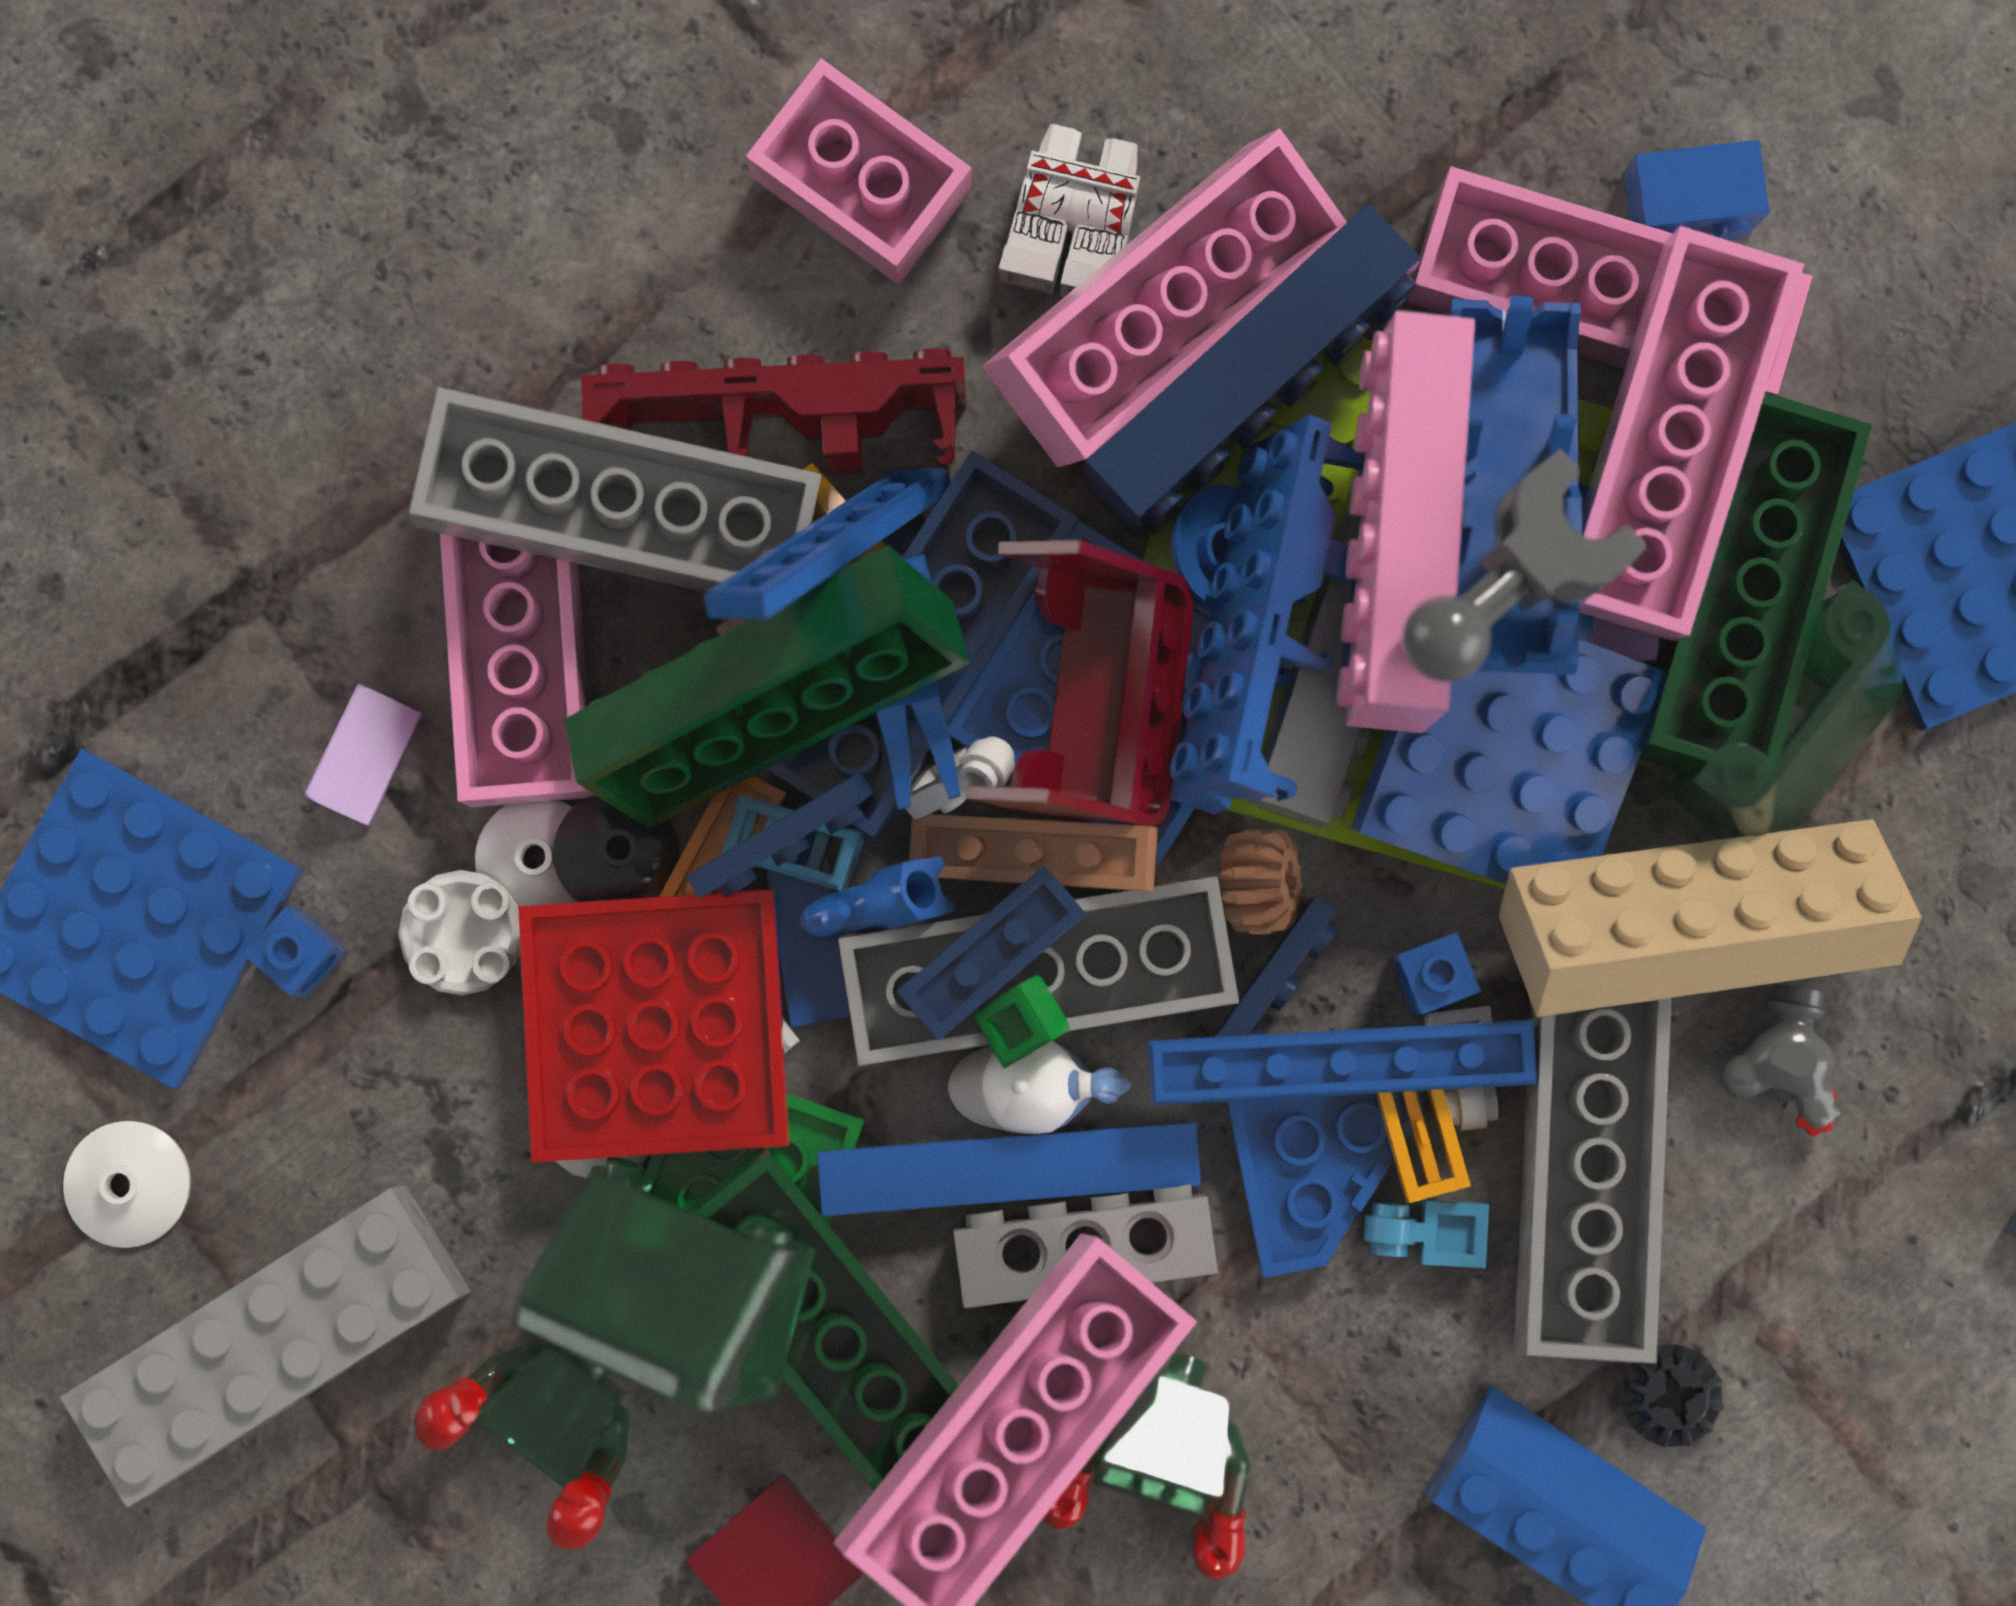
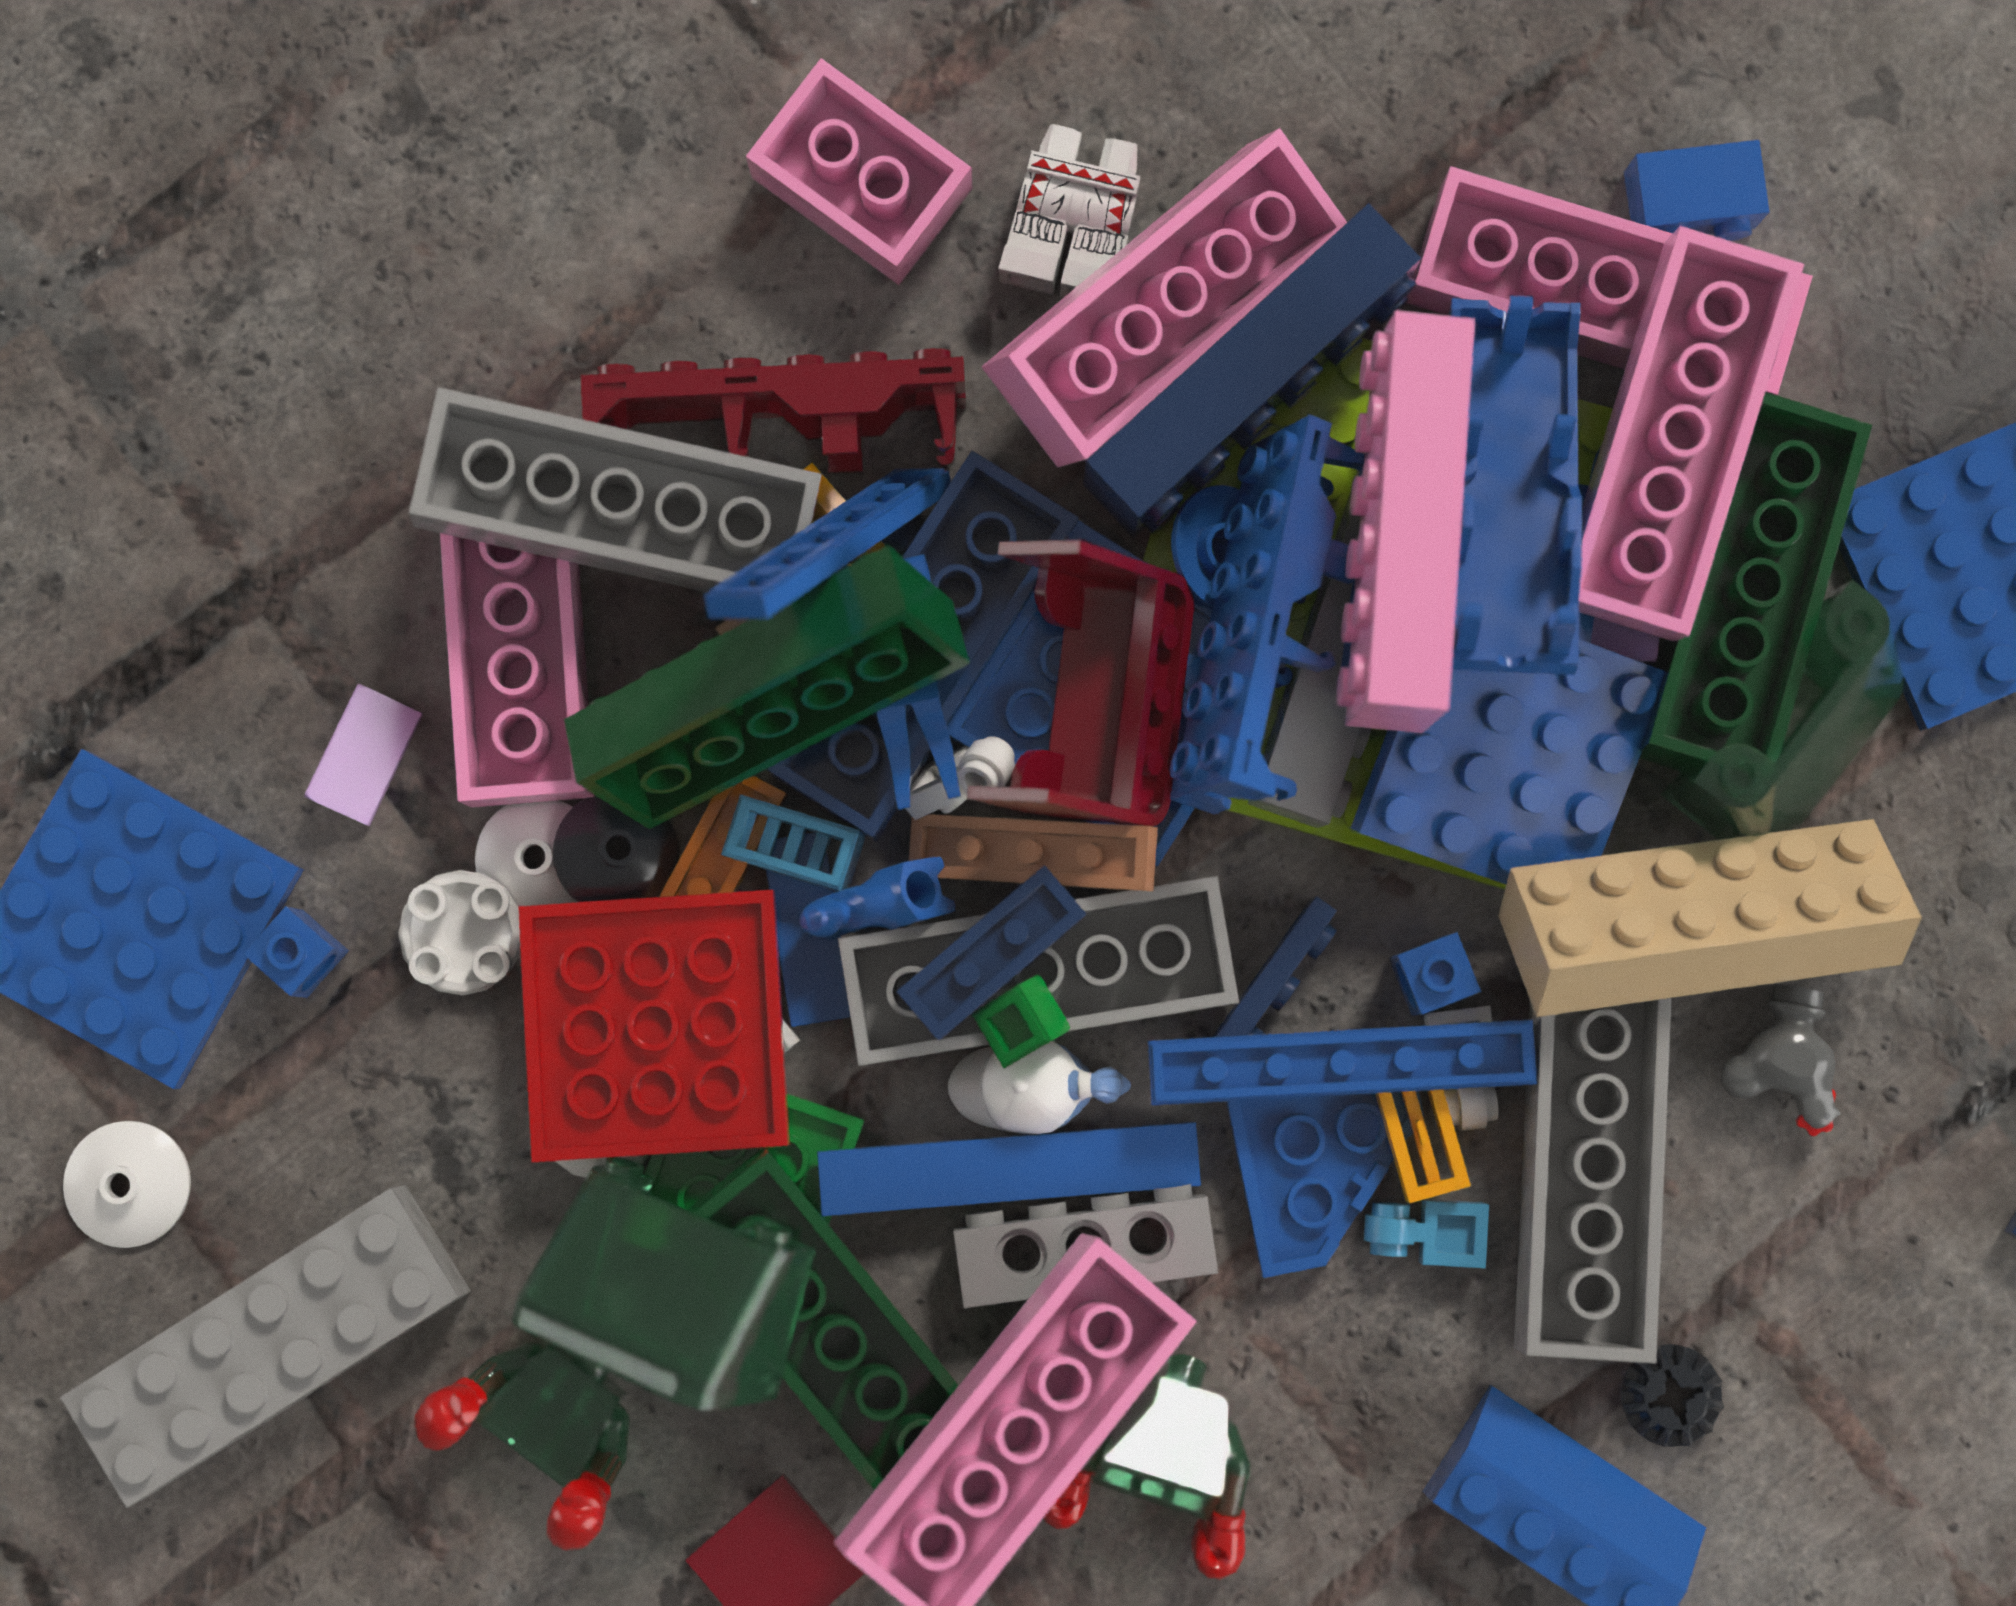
dark blue plate [686,771,873,899] -> none
nougat gear [1217,827,1304,935] -> none
dark grey piece [1402,450,1647,682] -> none

